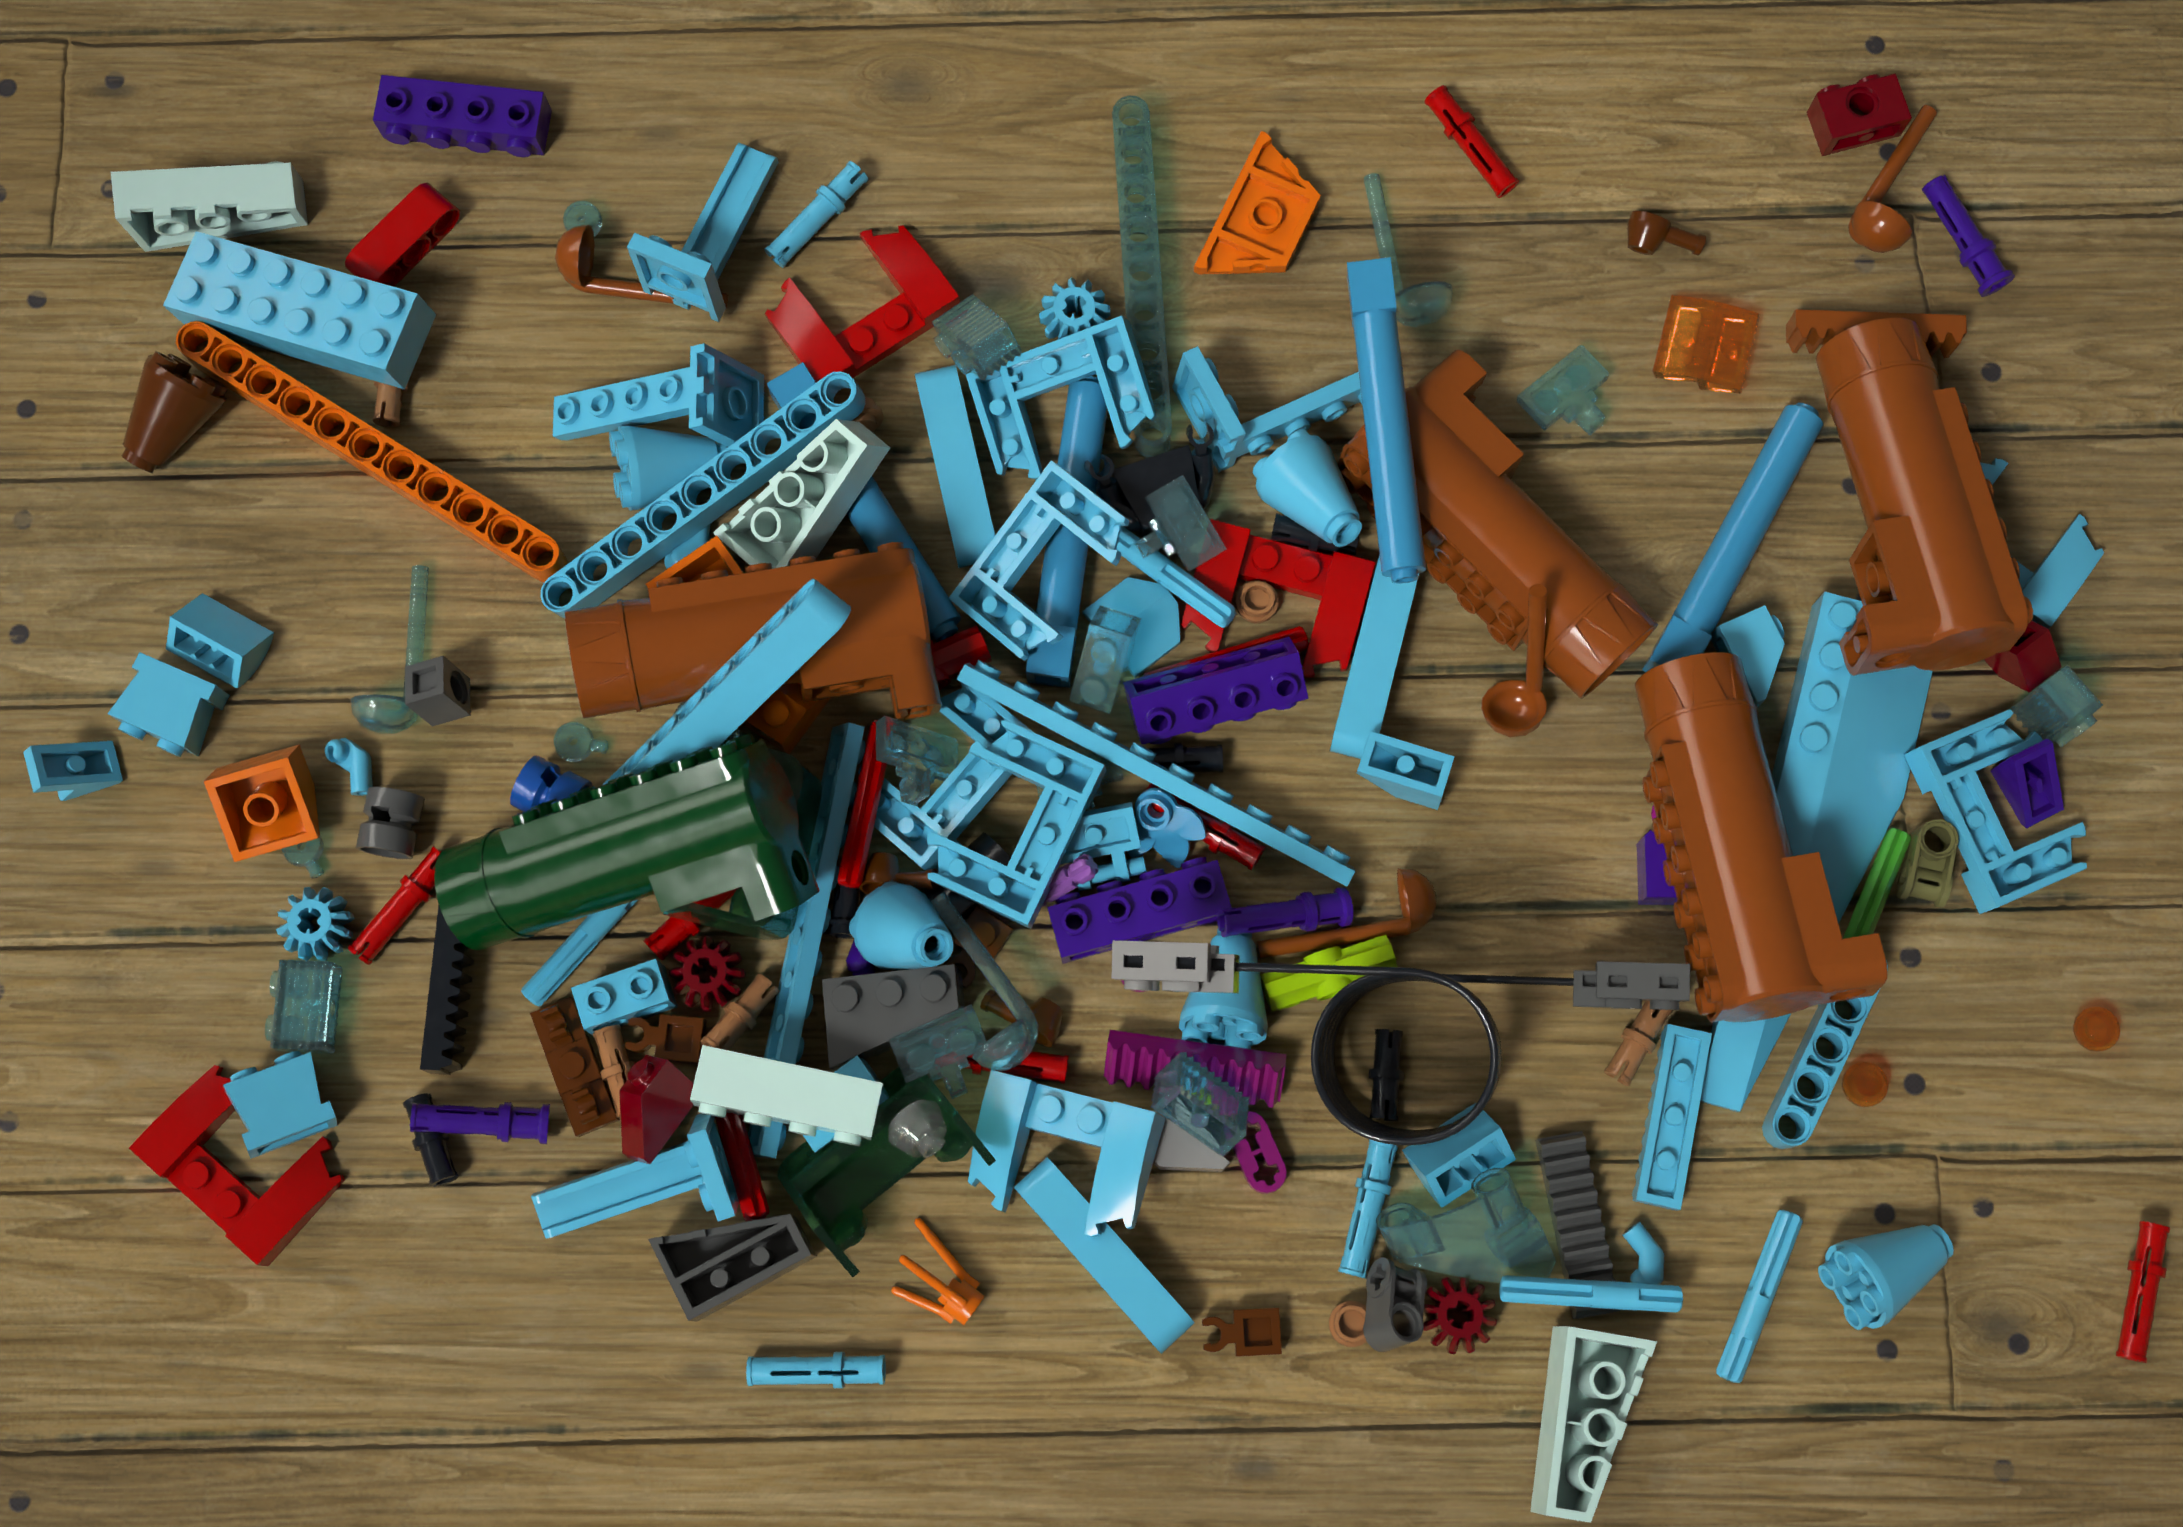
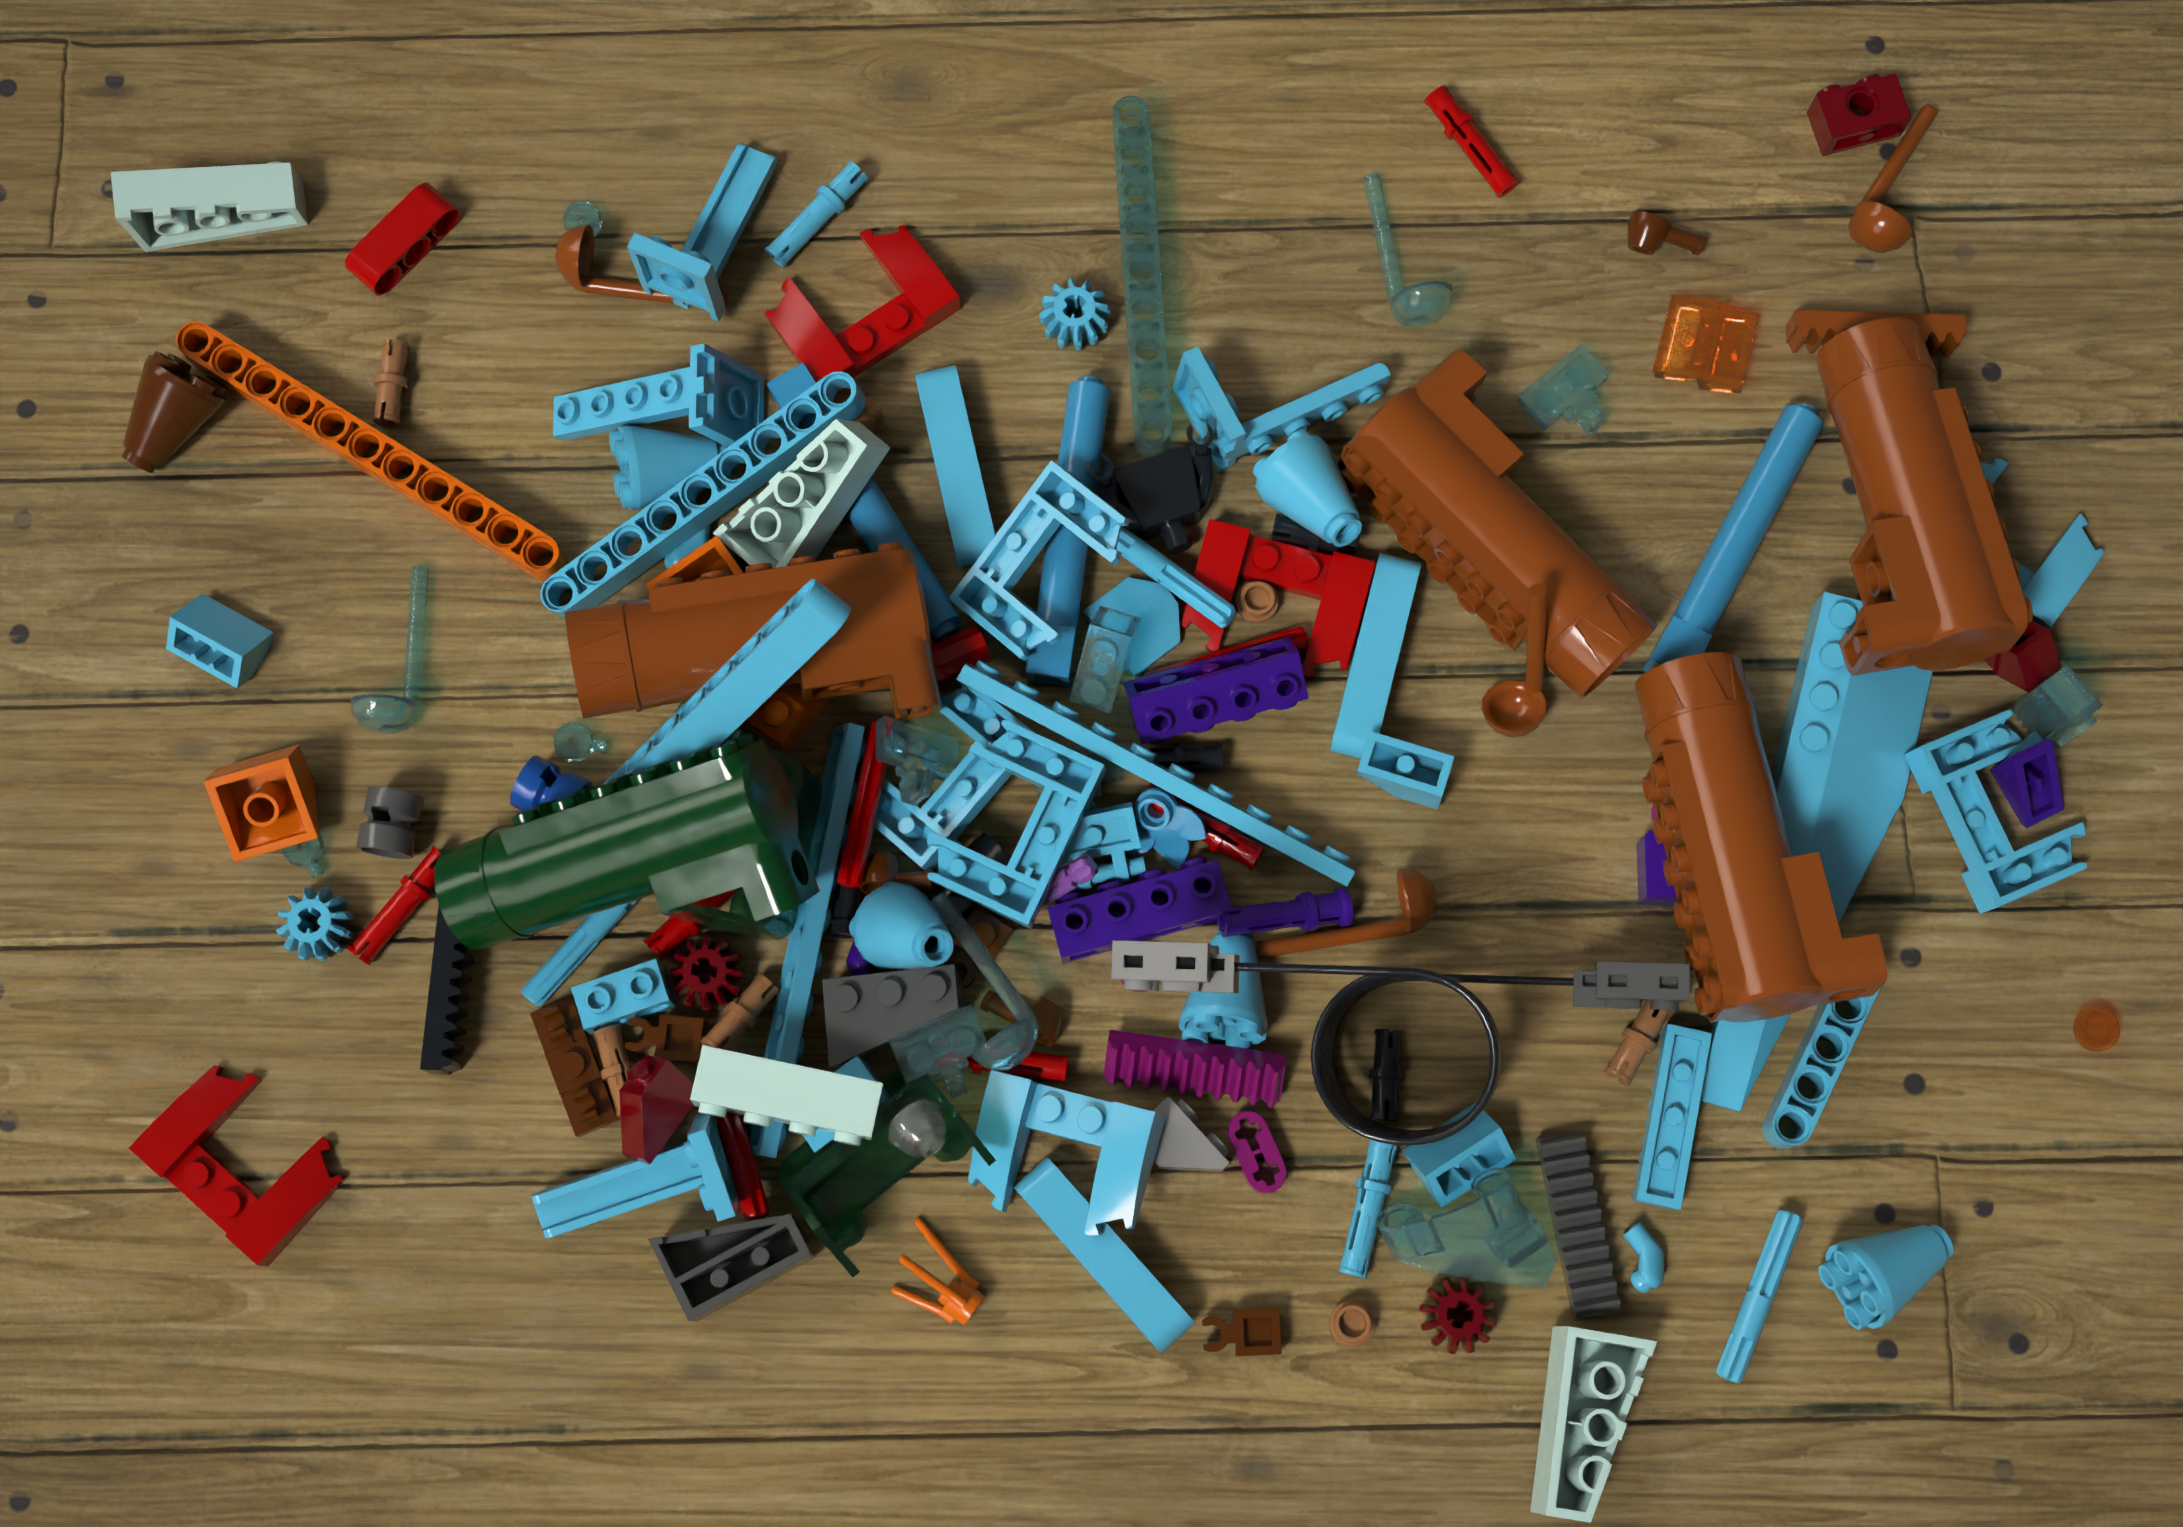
medium azure slope [23,741,123,801] -> none
medium azure hips [107,652,230,757] -> none
medium azure brick [163,231,436,390] -> none
medium azure hips [223,1051,338,1159] -> none
clear light blue brick [265,959,343,1054] -> none
medium azure arm [325,738,373,796] -> none
dark purple brick [373,75,552,157] -> none
black pin [403,1093,459,1187] -> none
dark grey brick [405,656,471,727] -> none
dark purple pin [410,1102,550,1144] -> none
medium azure pin [746,1352,886,1389] -> none
clear light blue brick [932,294,1022,380] -> none
medium azure wedge [965,315,1156,480] -> none
clear light blue hinge [1135,475,1227,572] -> none
clear light blue brick [1150,1052,1250,1156] -> none
orange wing [1194,131,1321,275] -> none
lime piece [1260,935,1397,1012] -> none
dark azure brick [1347,257,1426,584] -> none
dark grey piece [1363,1257,1427,1352] -> none
medium azure axle [1499,1275,1683,1313] -> none
medium azure slope [1711,605,1785,708] -> none
clear orange plate [1842,1062,1888,1107] -> none
bright green axle [1843,828,1911,939] -> none
olive piece [1896,819,1959,908] -> none
dark purple pin [1922,175,2015,297] -> none
red pin [2115,1221,2170,1363] -> none

